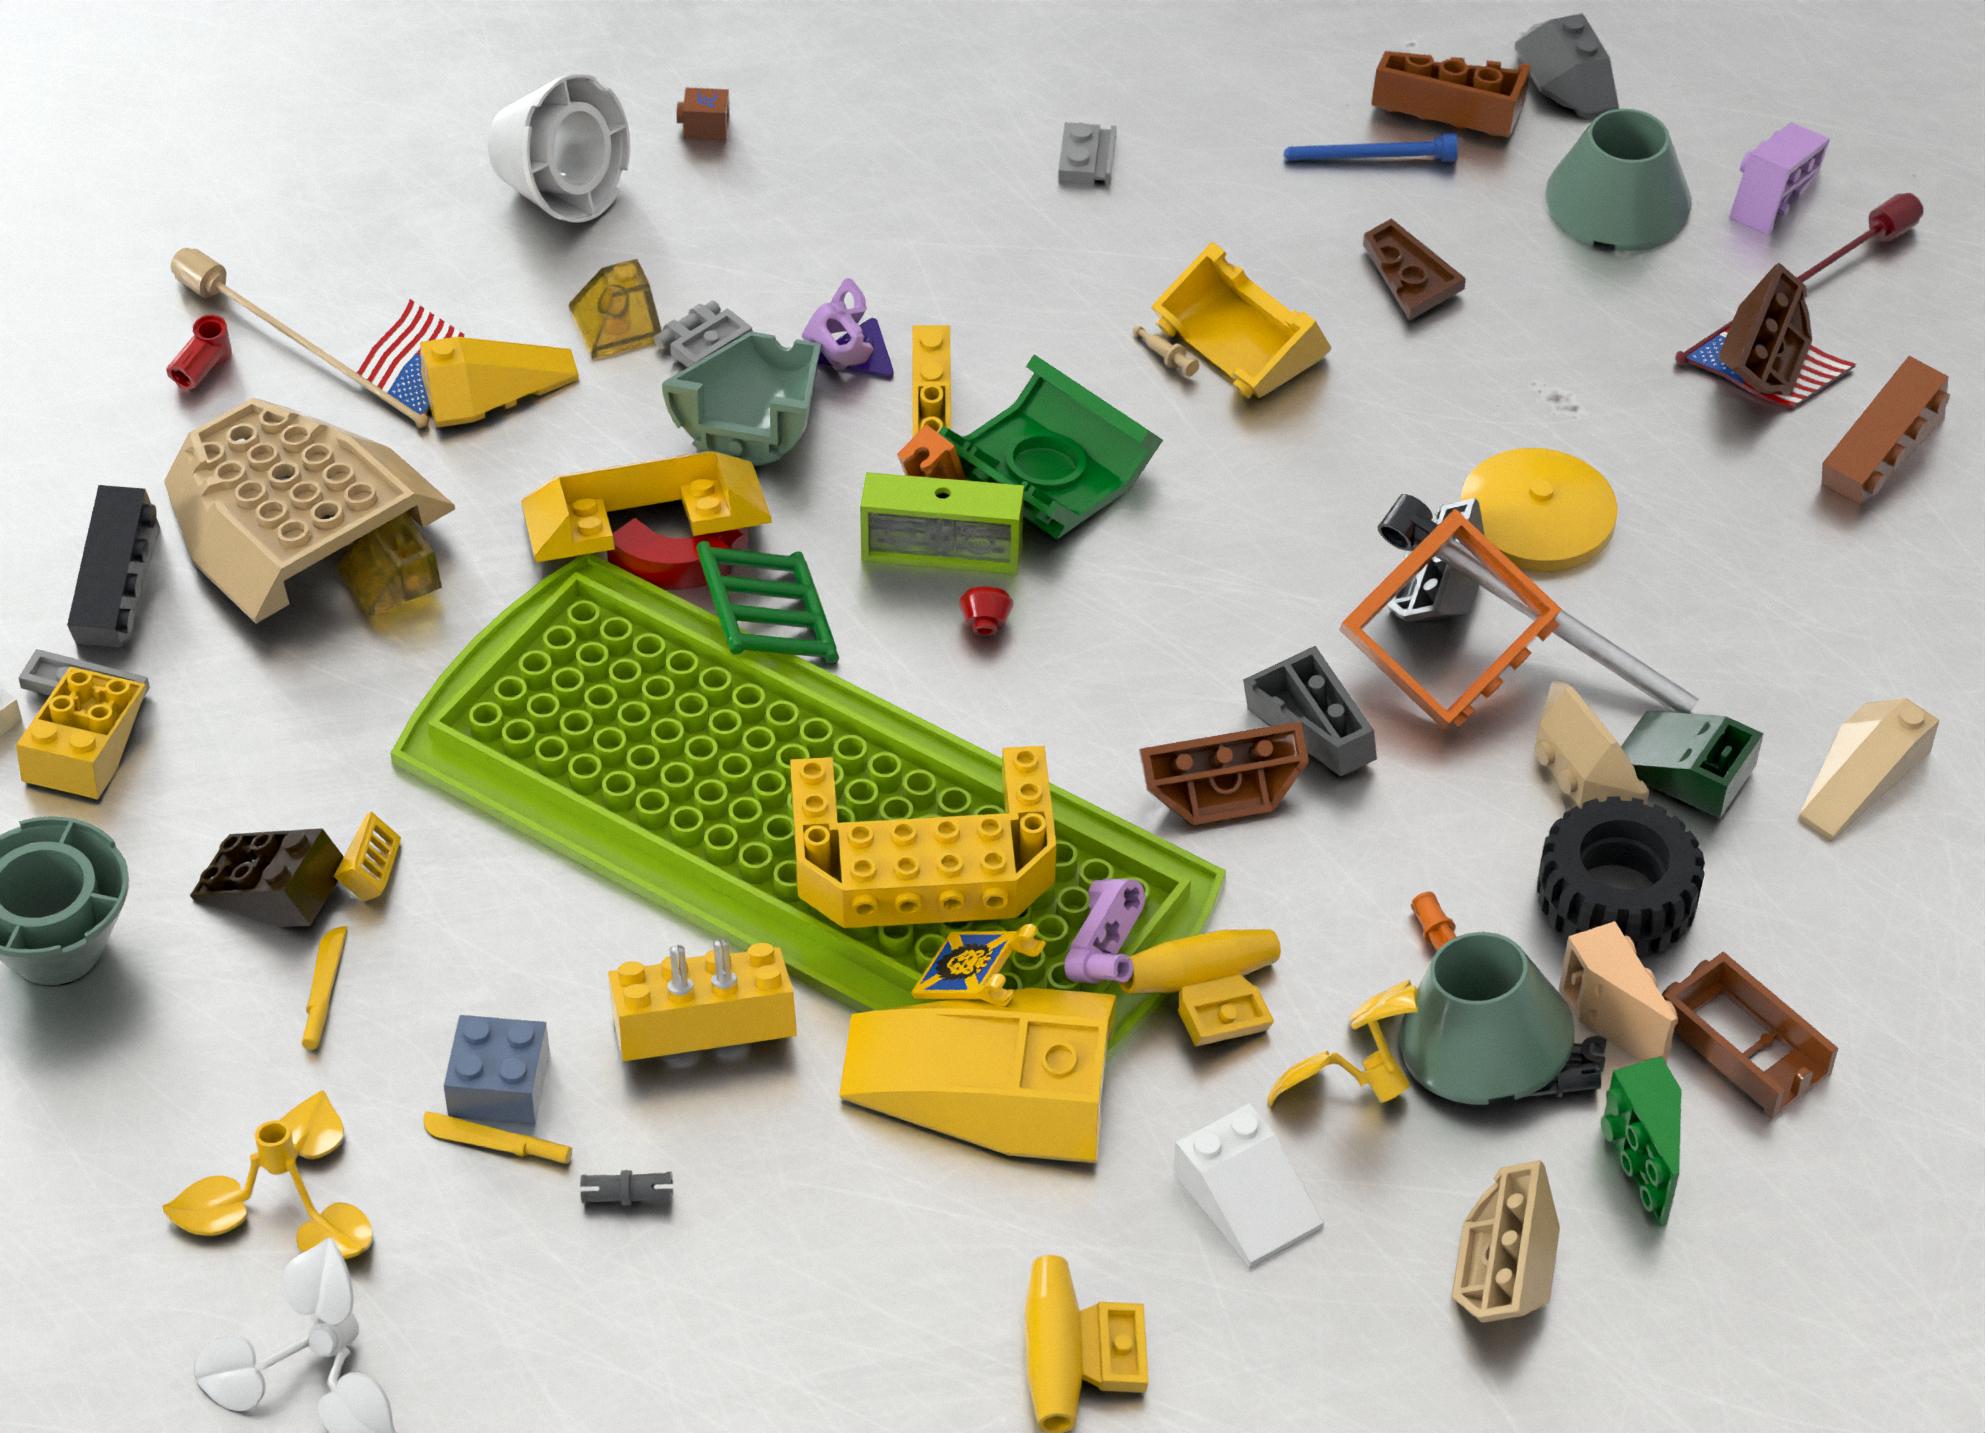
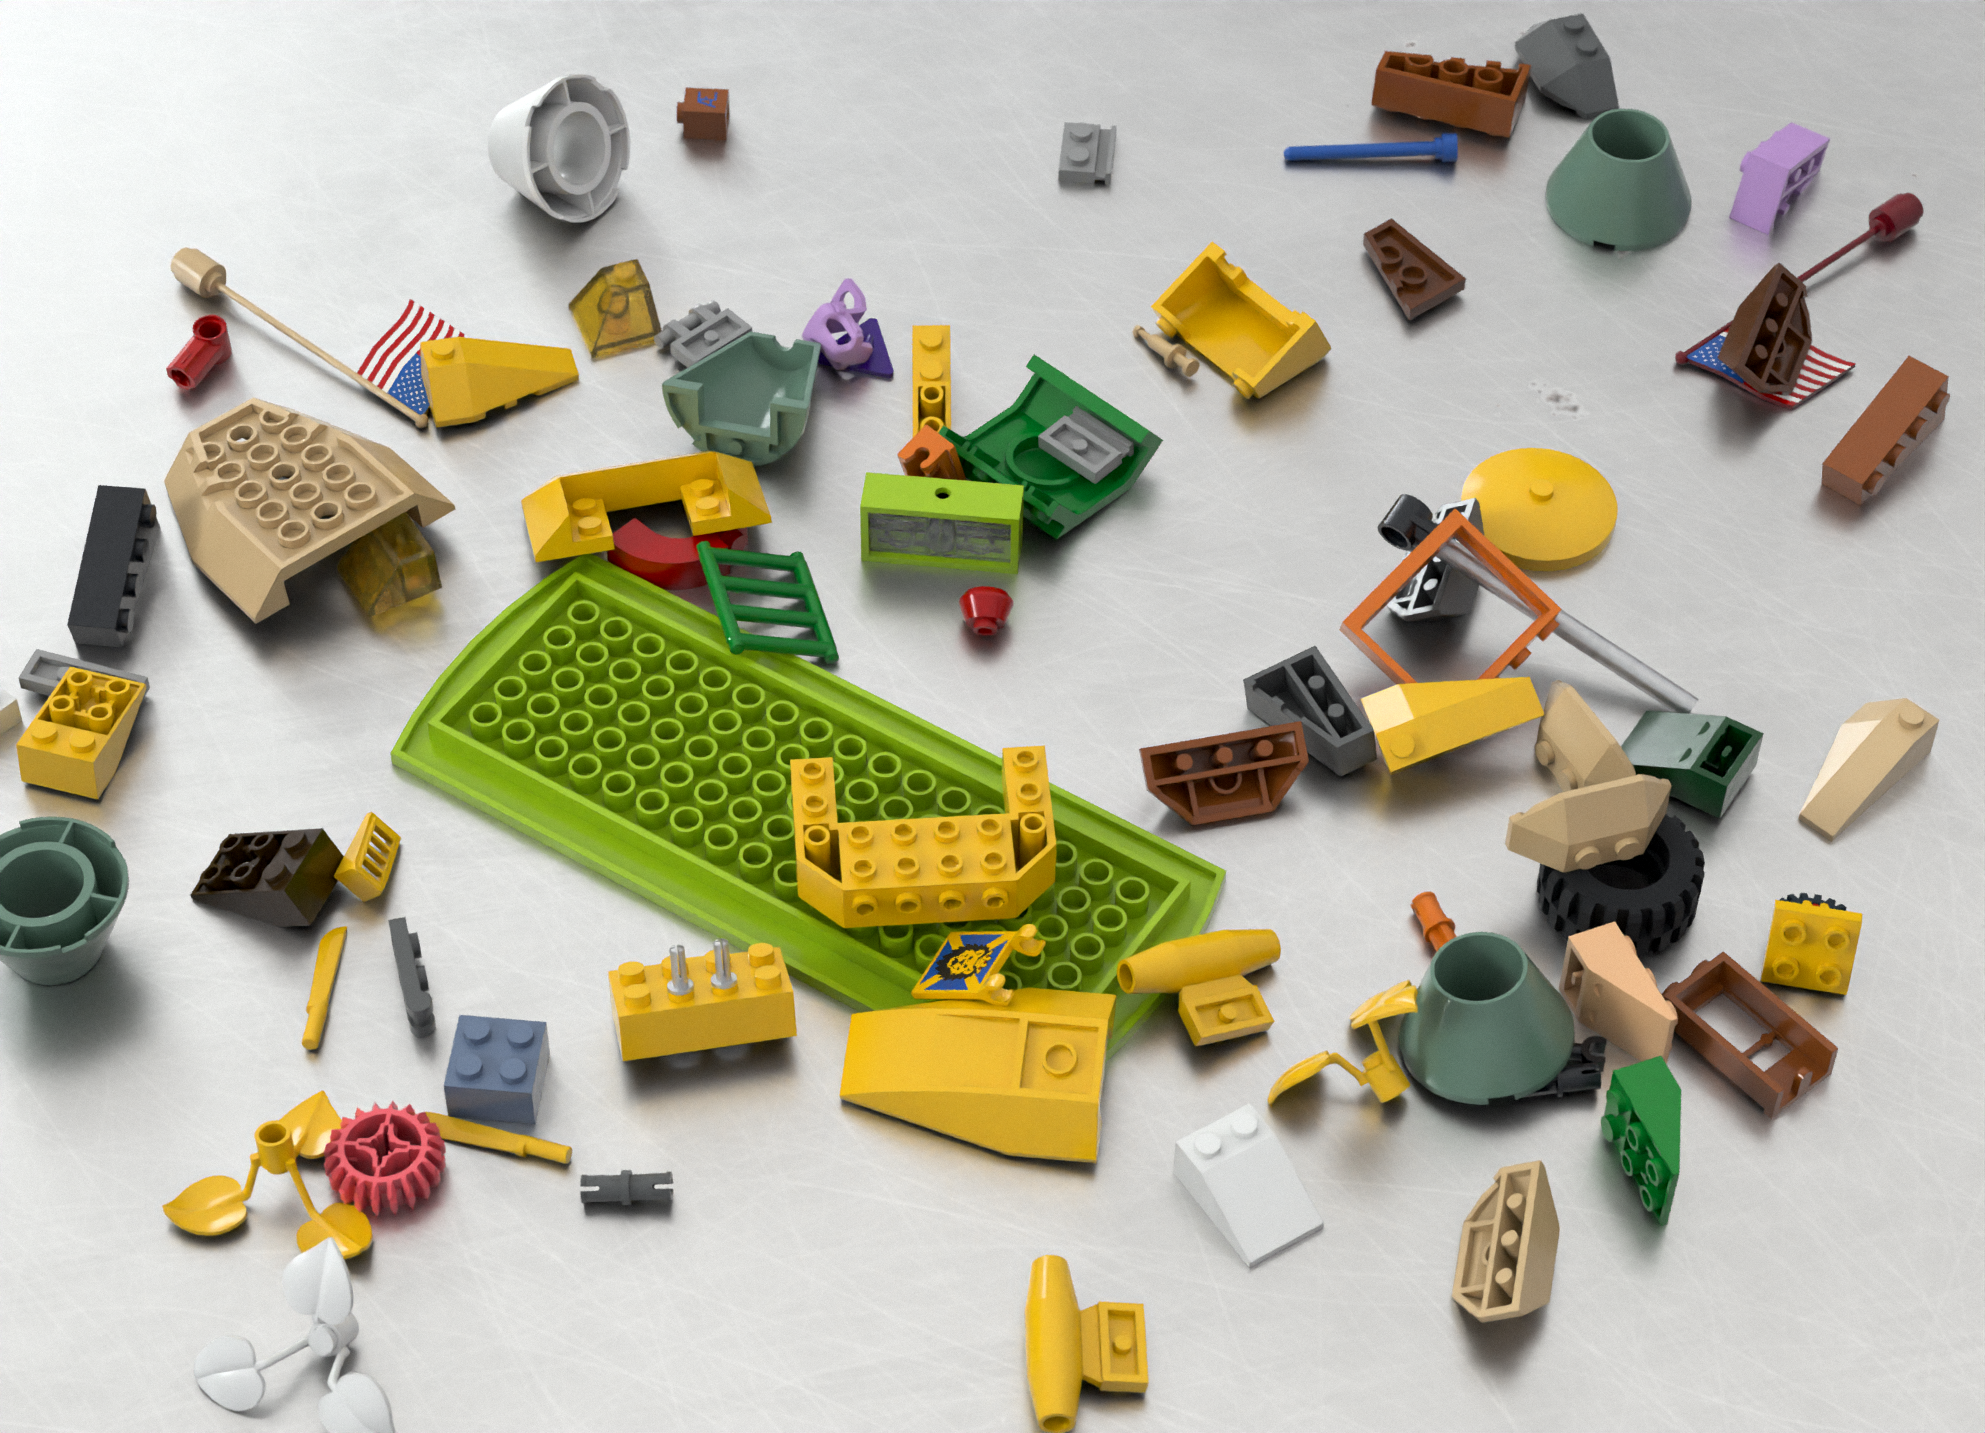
lavender beam [1064,879,1145,984] -> none
none -> coral gear [324,1101,446,1216]
none -> dark grey plate [388,917,436,1038]
none -> light grey plate [1038,406,1134,484]
none -> yellow wedge [1360,677,1545,776]
none -> tan wedge [1505,774,1672,873]
none -> yellow plate [1761,893,1862,995]

